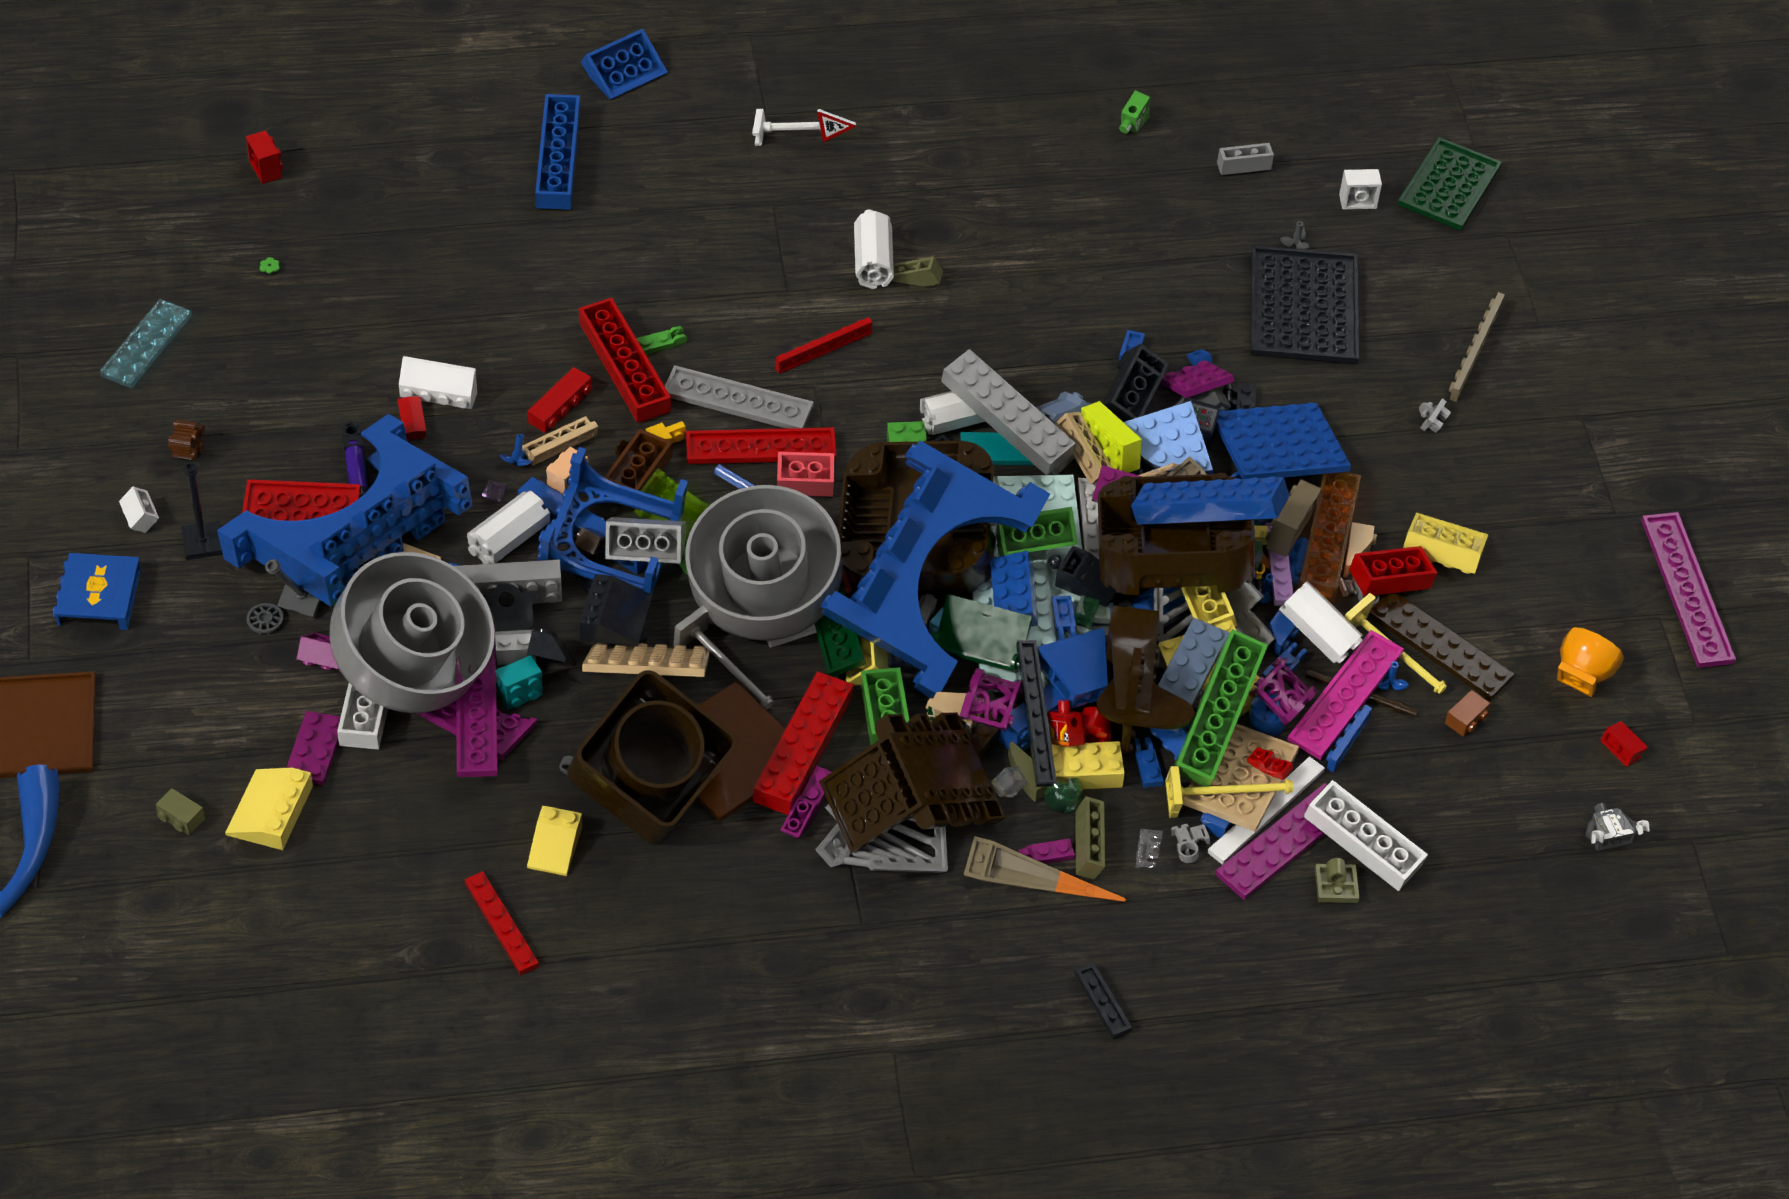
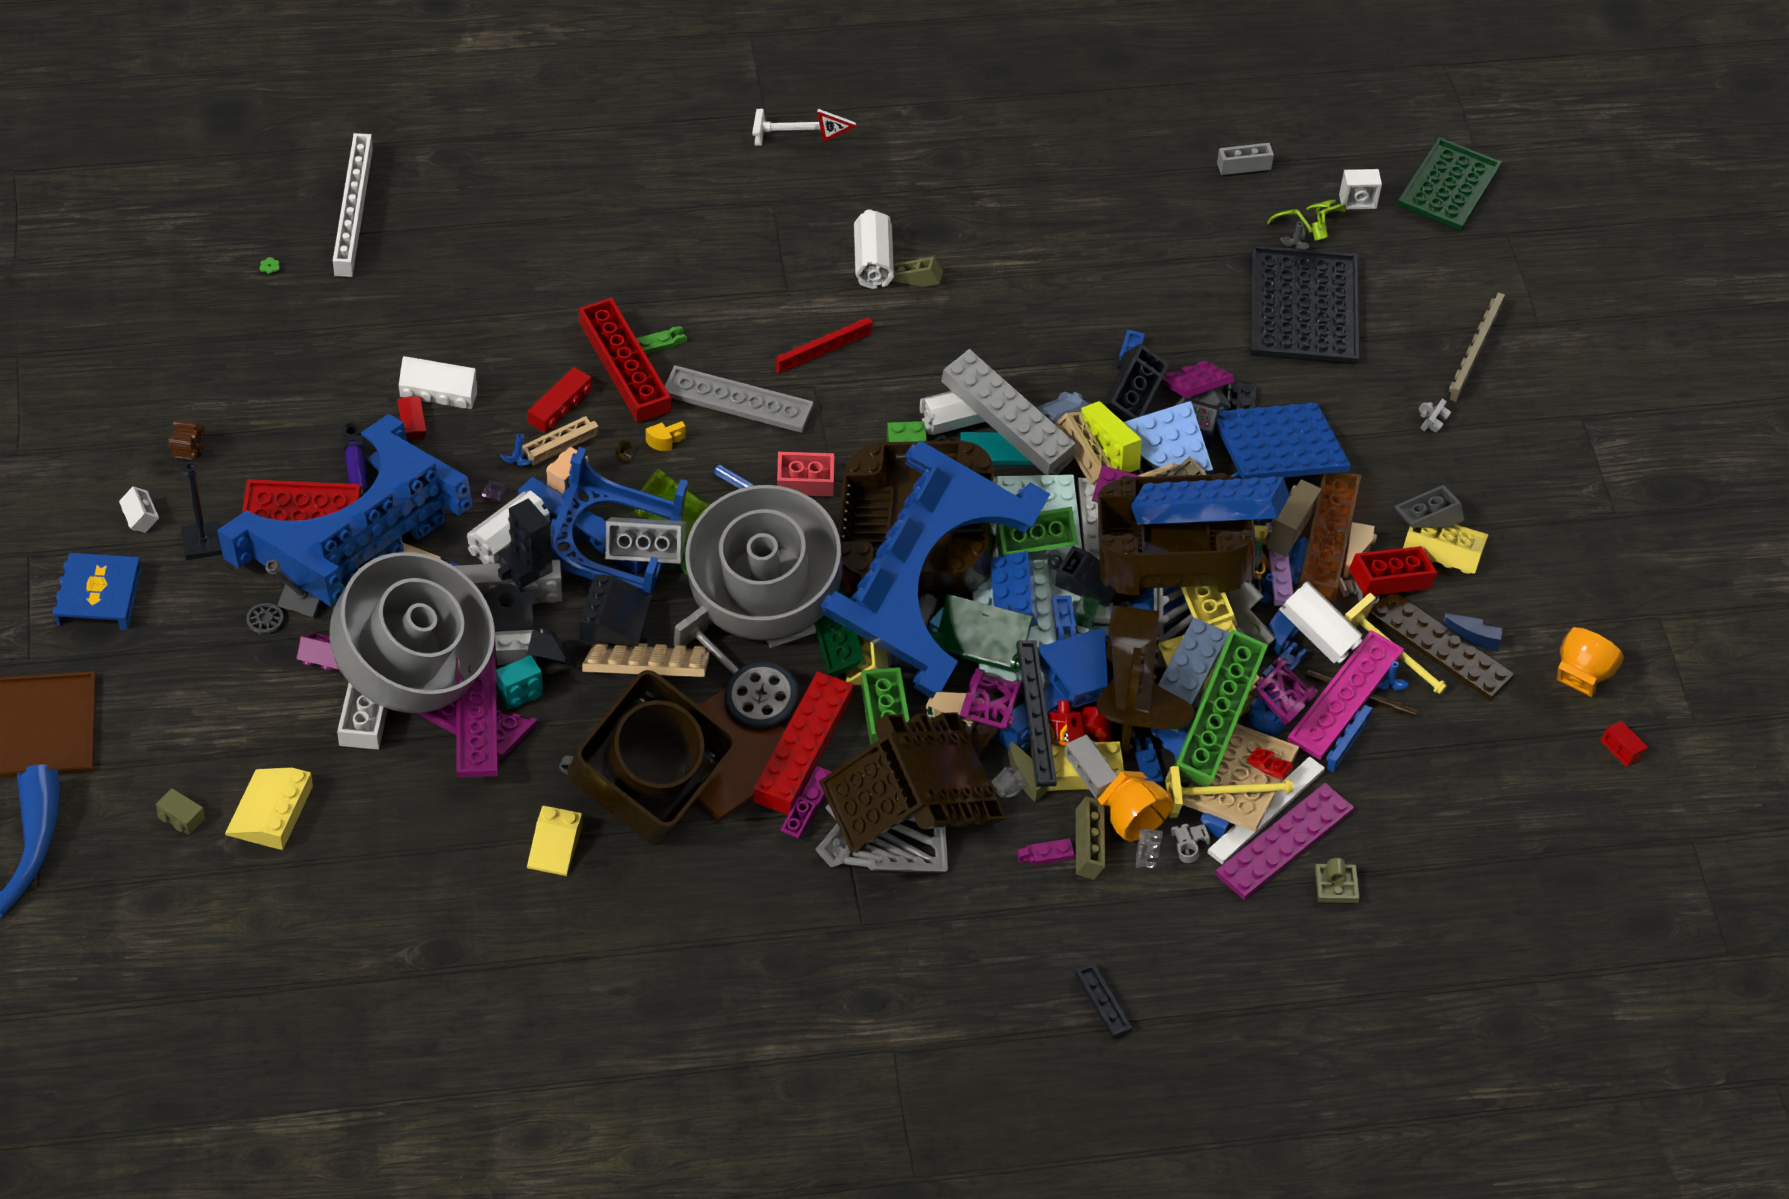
clear light blue plate [99,299,192,389] -> none
red brick [246,130,283,184] -> none
magenta plate [286,711,341,786] -> none
red plate [465,871,539,976] -> none
blue brick [535,94,580,210] -> none
dark brown brick [575,527,606,555] -> none
blue slope [581,29,668,100] -> none
reddish brown brick [604,429,672,493] -> none
red plate [686,427,836,464] -> none
dark tan plate [964,836,1127,902] -> none
clear green cylinder [1043,778,1083,814] -> none
bright green torso [1119,90,1150,134] -> none
blue slope [1187,349,1212,366] -> none
white brick [1304,780,1428,891] -> none
dark orange brick [1445,690,1490,737] -> none
torso [1585,803,1650,851] -> none
magenta plate [1641,512,1736,668] -> none
none -> white brick [333,133,373,277]
none -> black hinge [498,498,553,589]
none -> wedge [724,662,799,728]
none -> light grey brick [1064,735,1118,799]
none -> light orange plate [1097,771,1174,842]
none -> lime plant [1267,200,1346,241]
none -> dark grey slope [1394,485,1464,528]
none -> dark blue slope [1442,613,1502,652]

